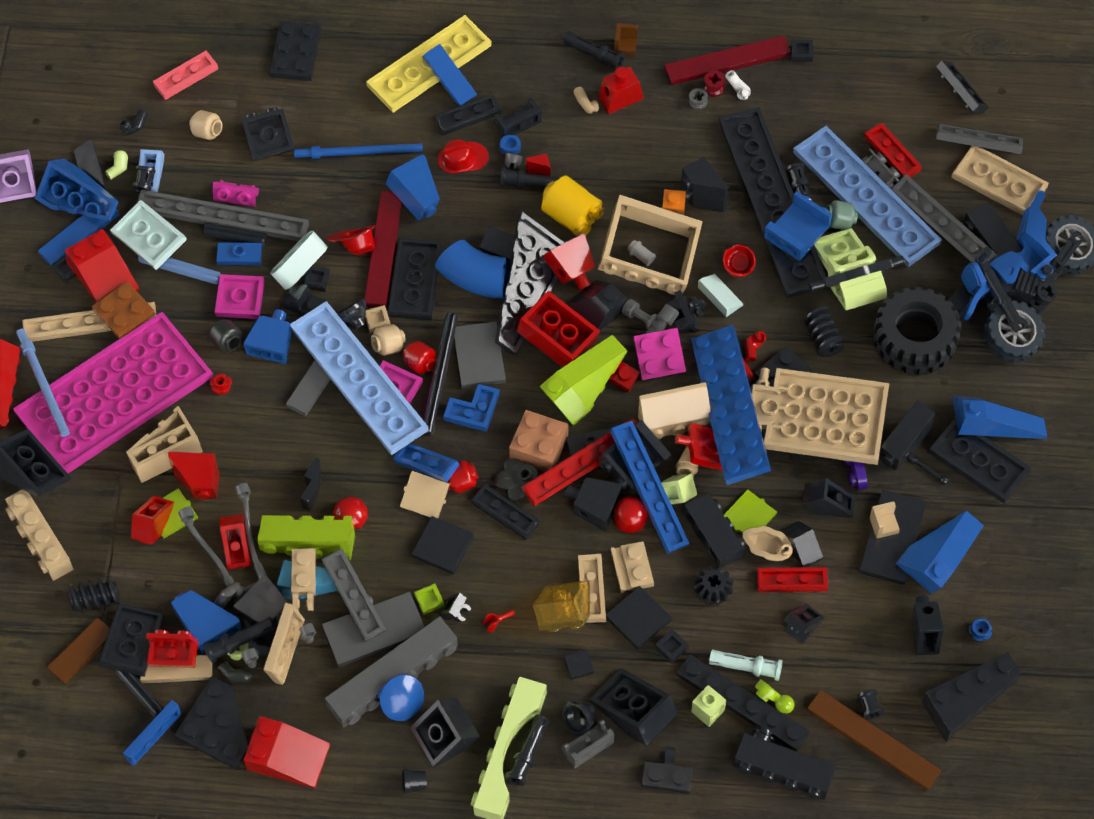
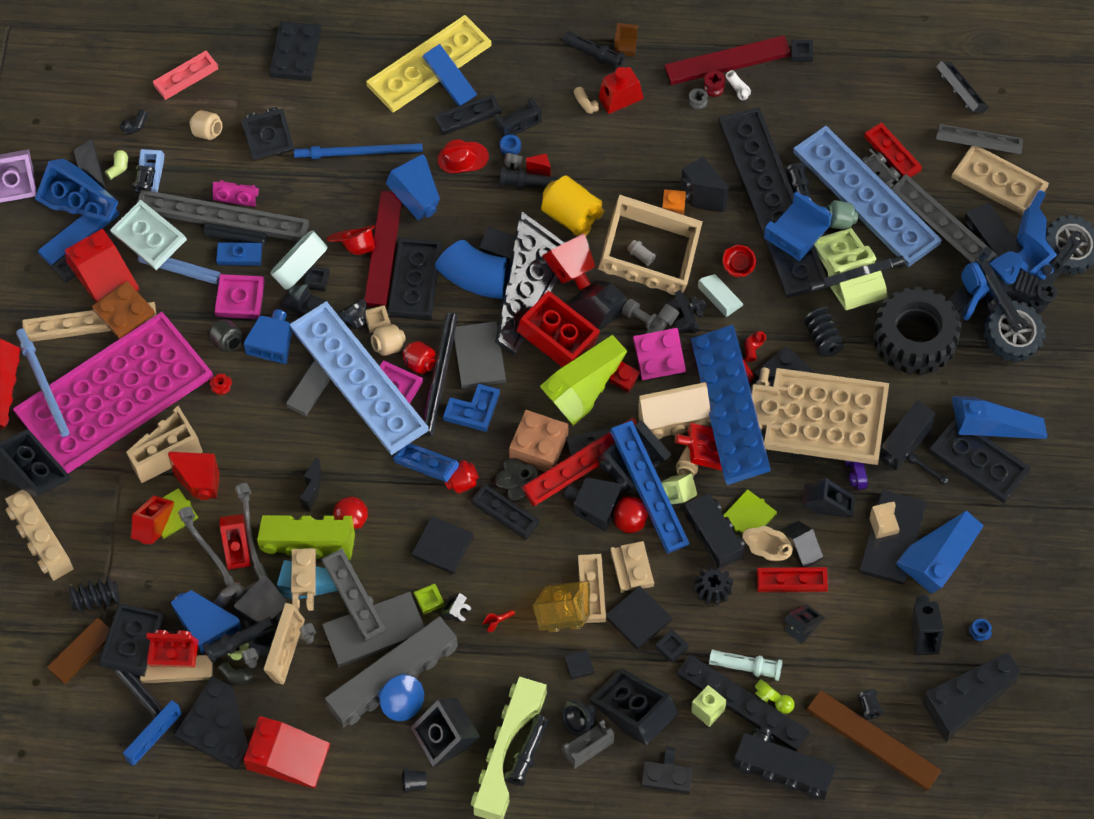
tan piece [400,471,450,518] -> none

